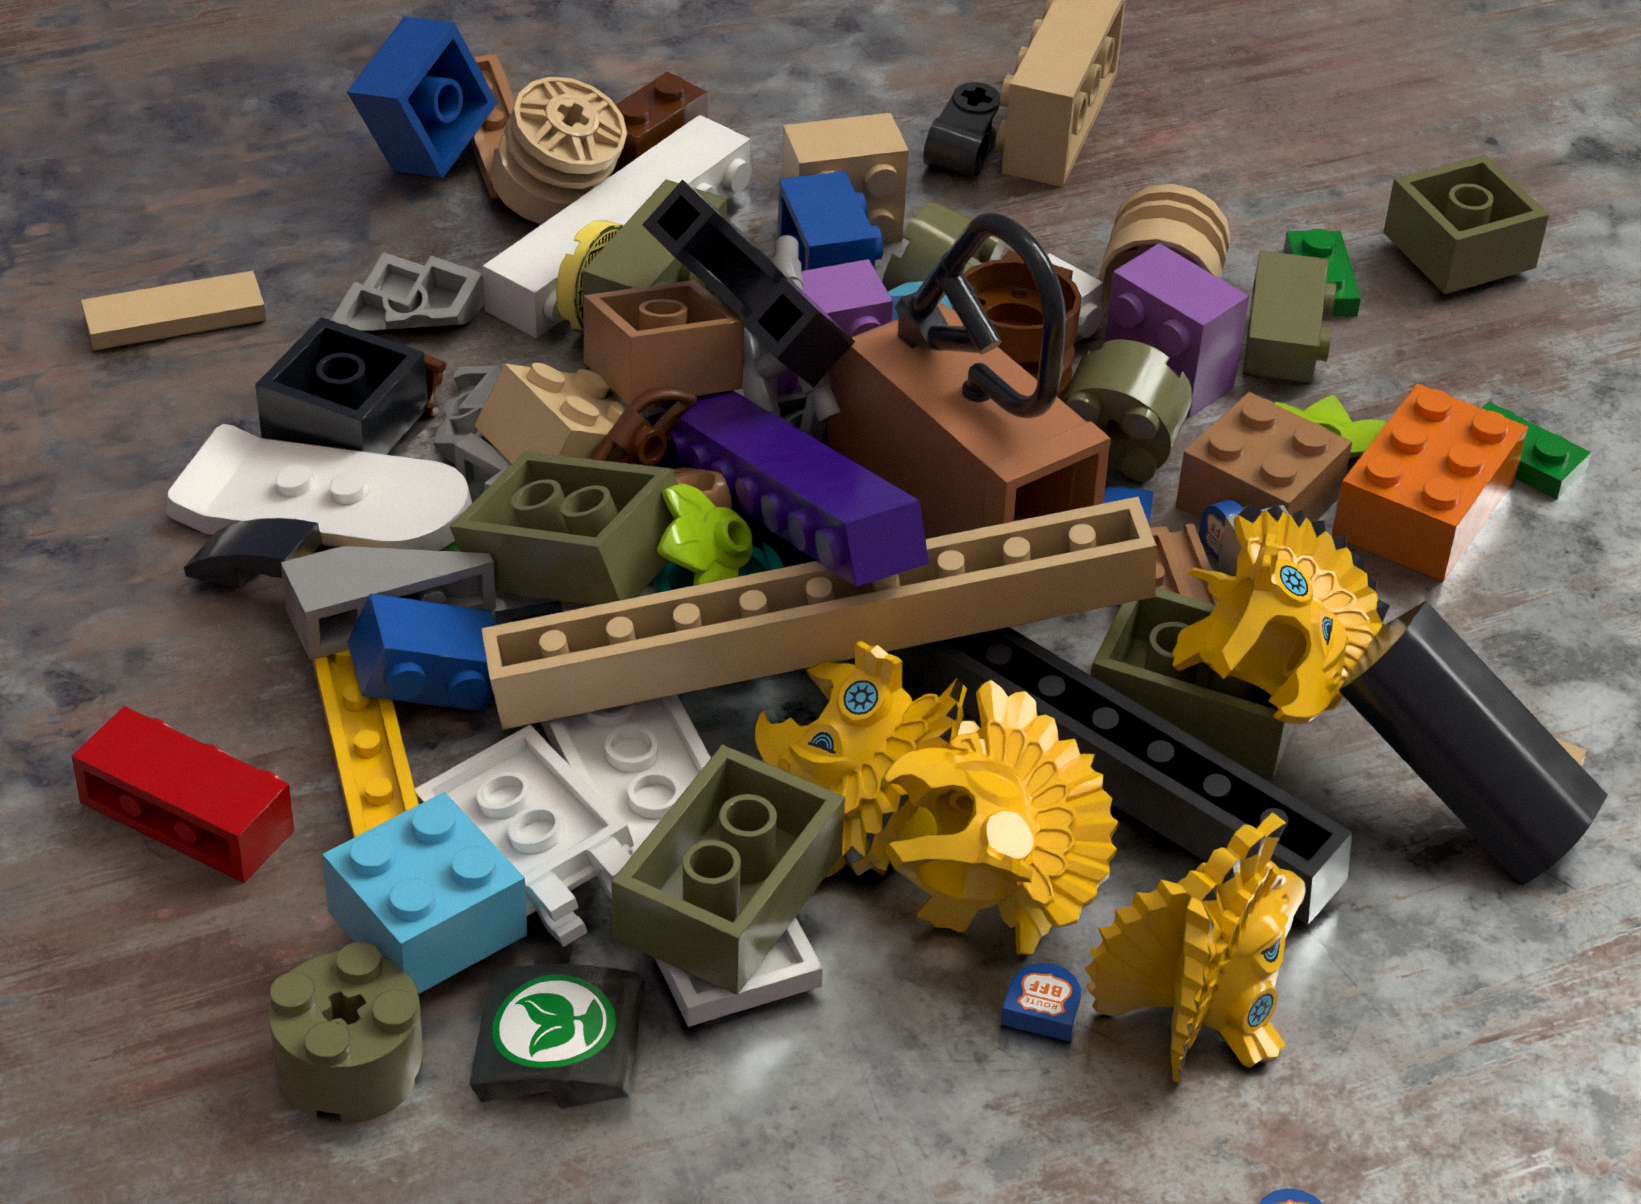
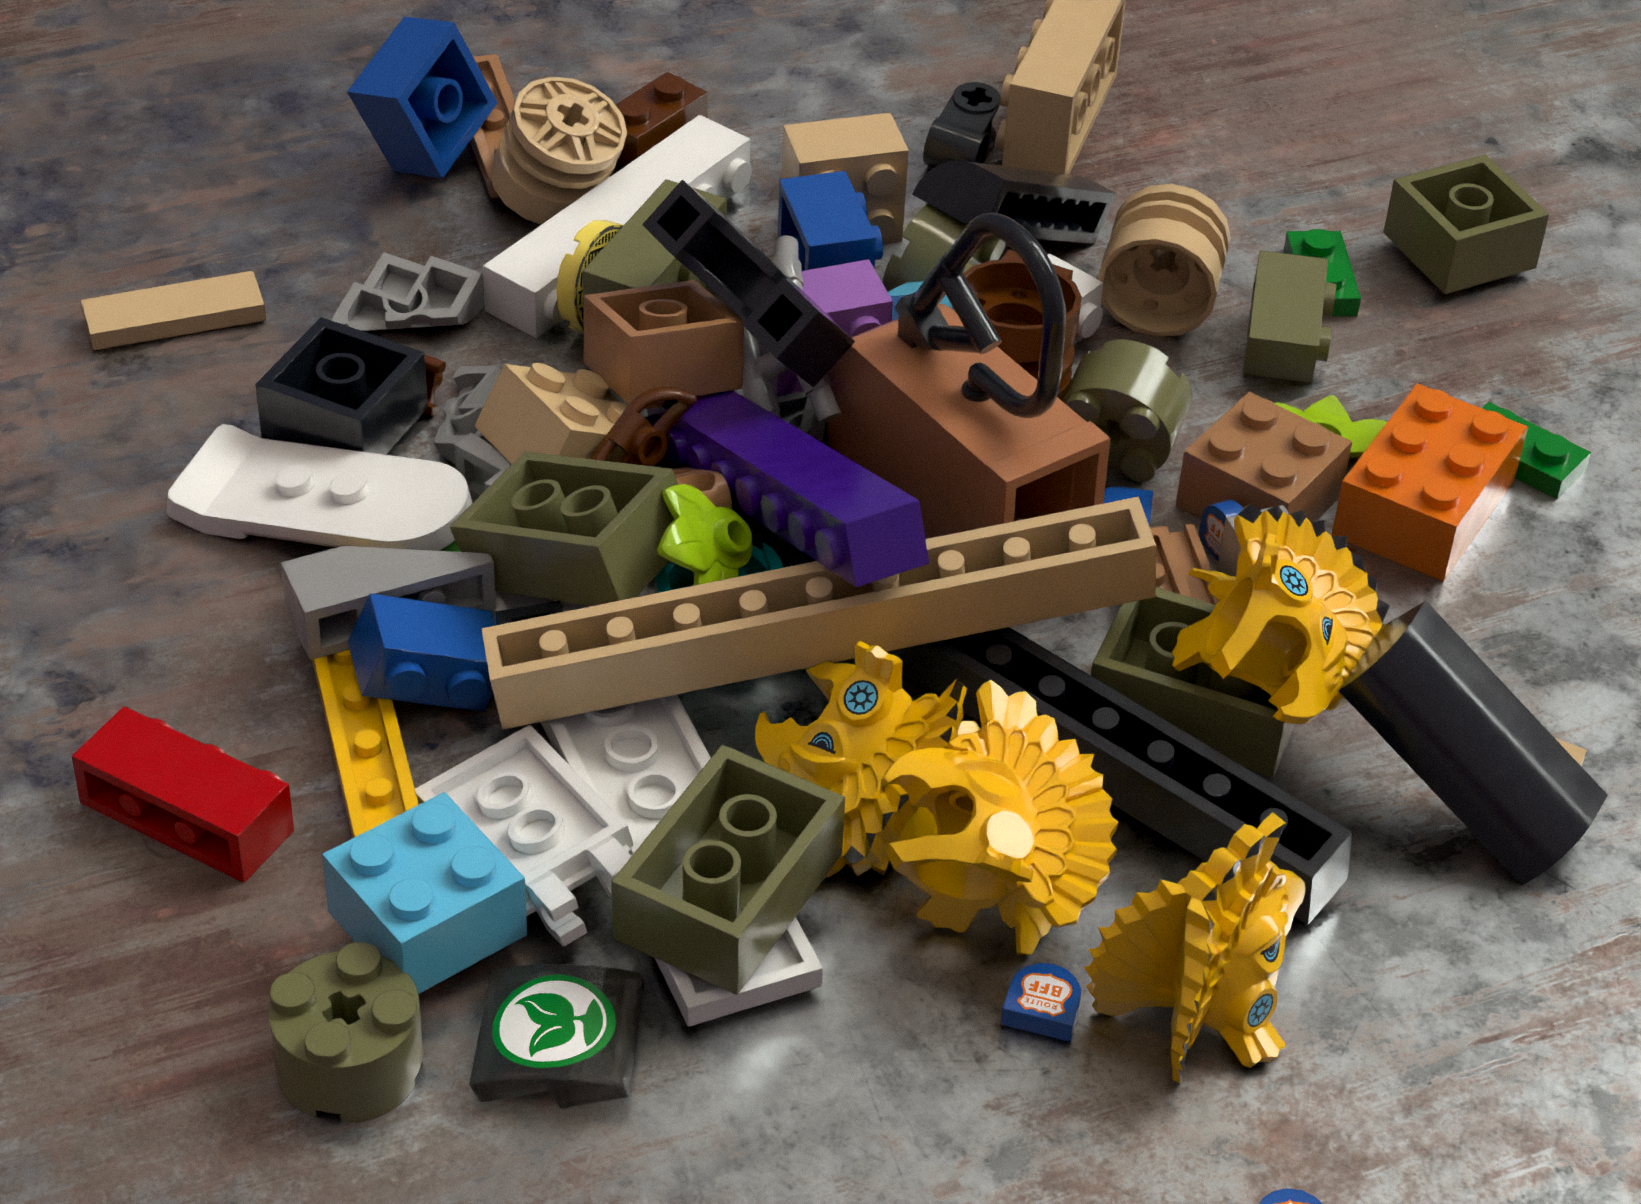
black slope [184,518,323,588] -> none
medium lavender brick [1104,243,1249,418] -> none
none -> black brick [912,160,1117,244]

